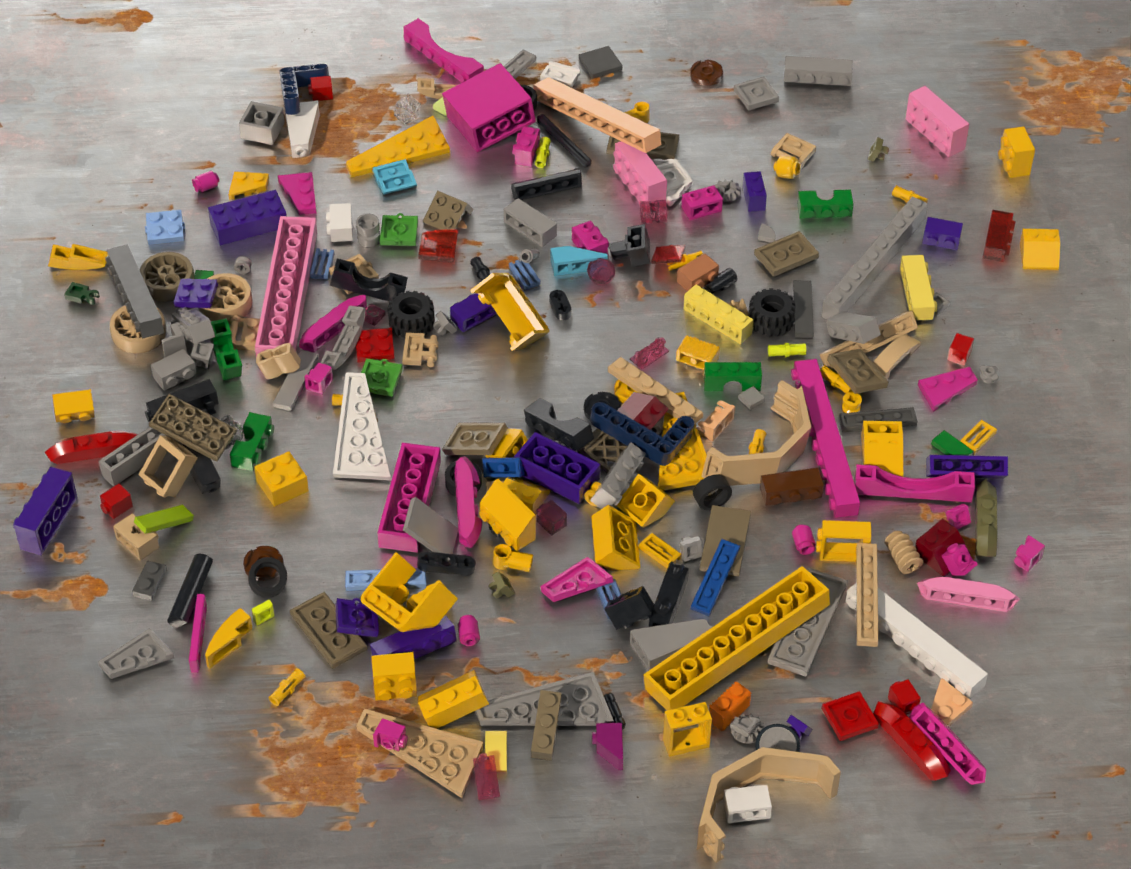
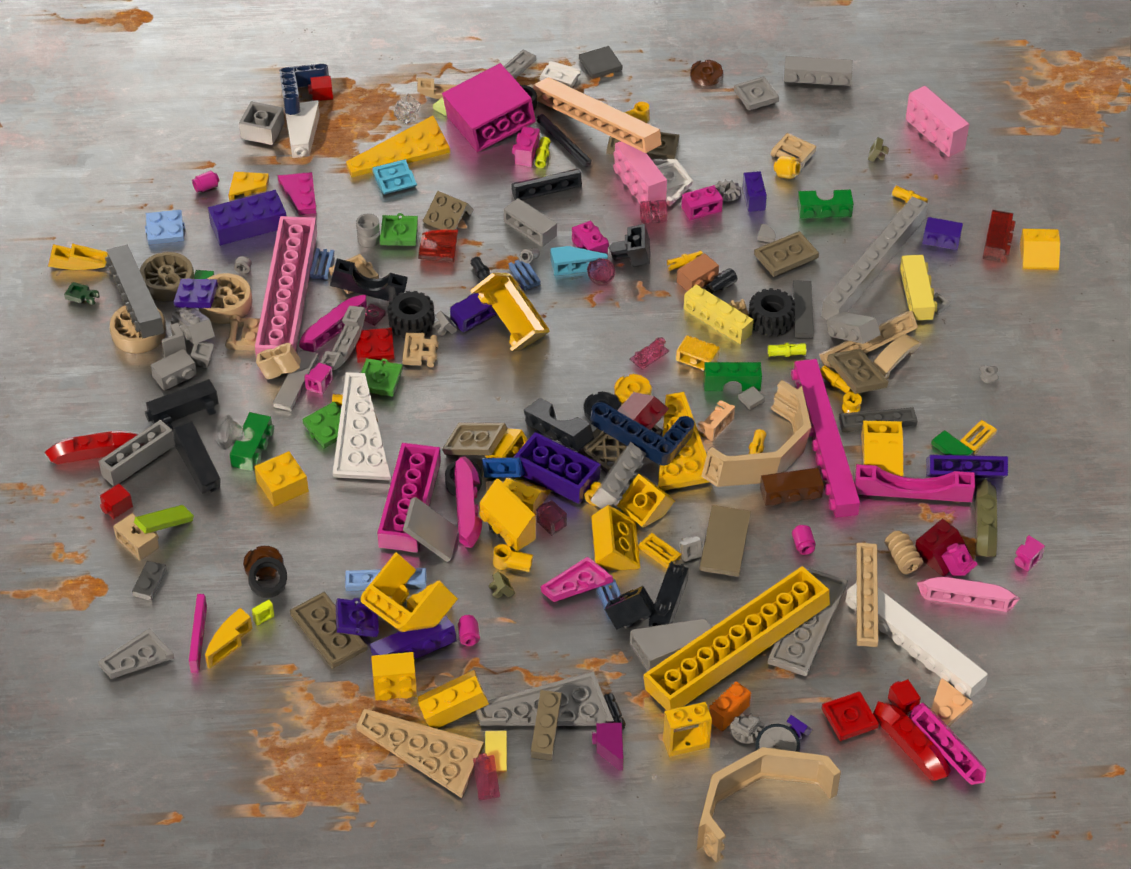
dark purple brick [13,467,78,556] -> none
yellow brick [52,389,94,423] -> none
tan window [139,435,197,498] -> none
dark tan tile [149,394,237,462] -> none
black brick [167,553,213,628] -> none
green arch [210,318,242,380] -> none
yellow pin [268,668,306,706] -> none
white brick [326,203,353,242] -> none
dark pink brick [373,718,408,751] -> none
dark pink arch [403,18,484,83] -> none
black beam [417,552,476,576] -> none
black beam [549,290,572,320] -> none
tan plate [608,357,703,425] -> none
clear red piece [651,245,686,264] -> none
blue tile [690,539,740,616] -> none
black tyre [693,474,732,511] -> none
white brick [723,784,772,823] -> none
yellow window [816,520,871,562] -> none
dark pink wing [918,367,978,412] -> none
dark pink tile [945,503,971,529] -> none
red brick [947,333,974,366] -> none
yellow brick [998,126,1035,178] -> none
none -> bright green plate [302,402,341,448]

